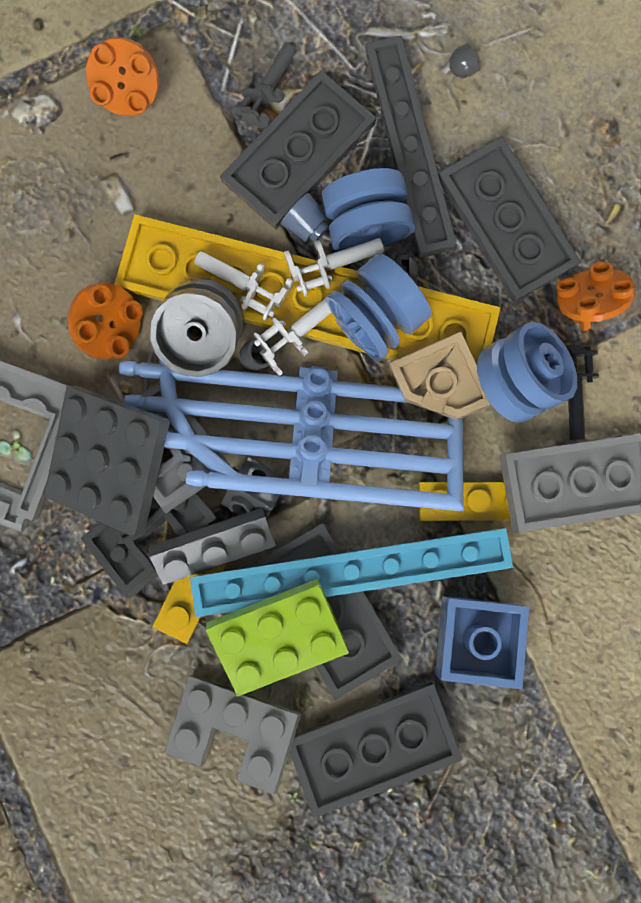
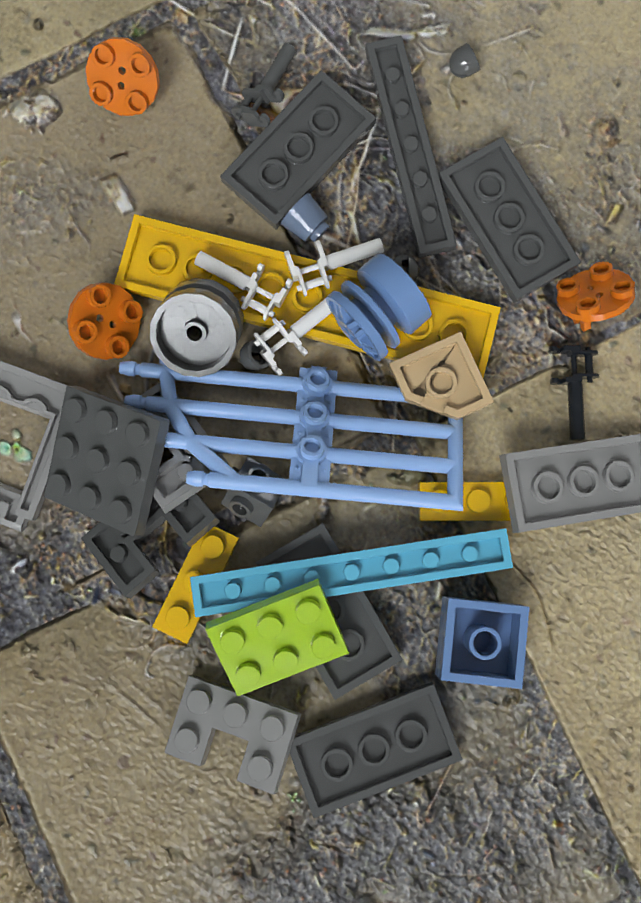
dark grey plate [148,508,276,585] -> none
medium blue wheel [322,168,415,251] -> none
medium blue wheel [477,321,577,423] -> none

